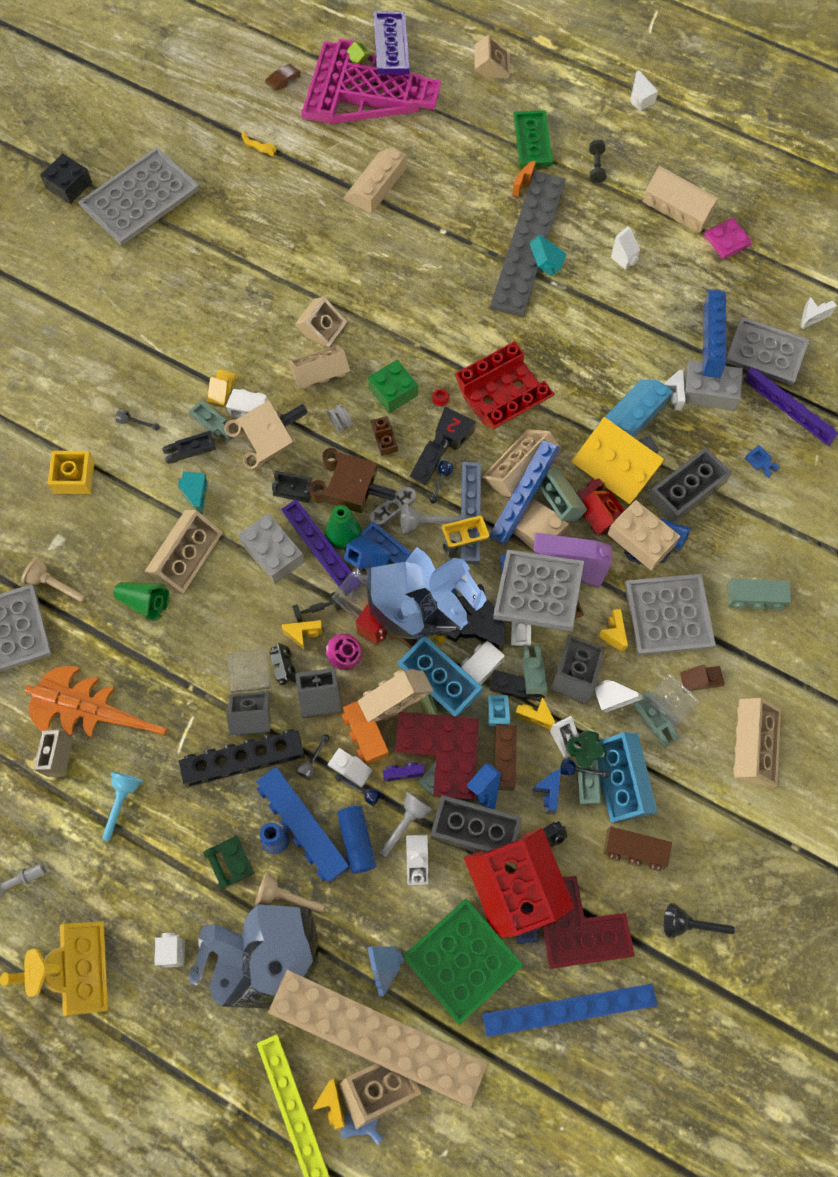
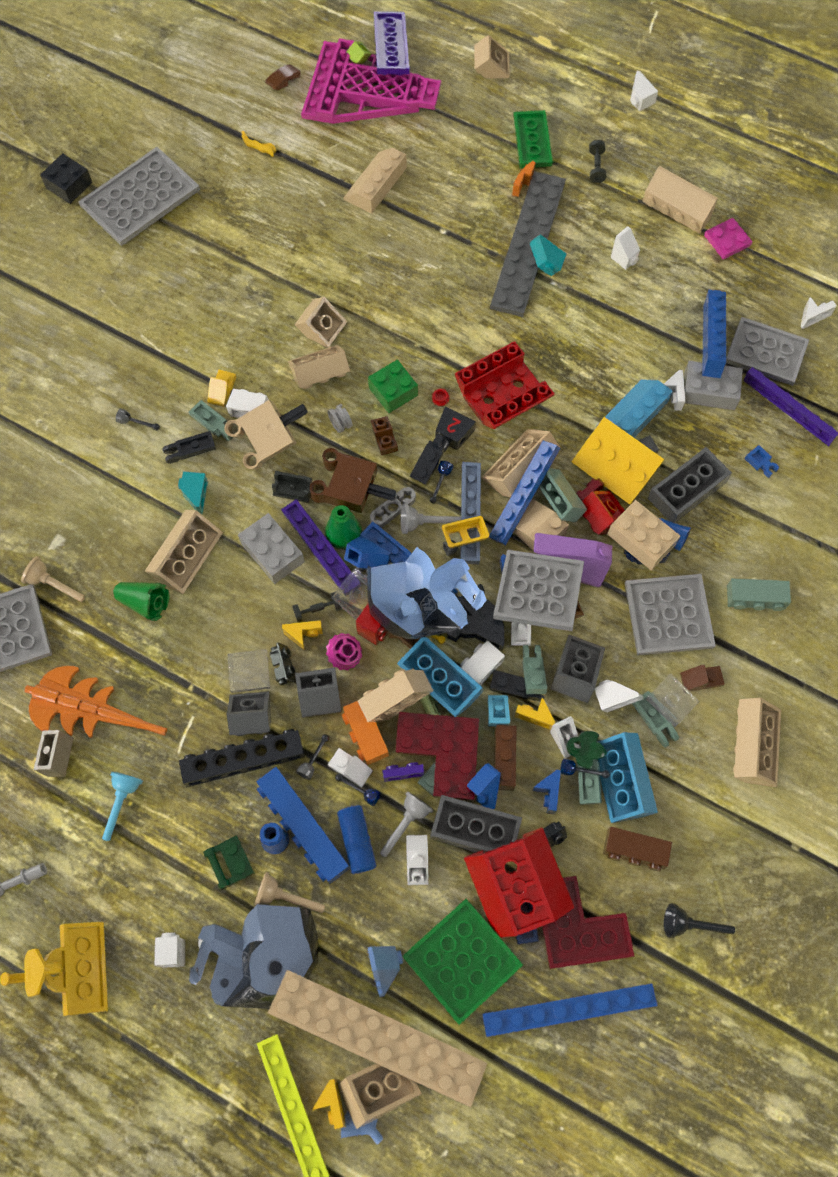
yellow brick [48,451,95,494] -> none
yellow slope [599,609,628,652] -> none

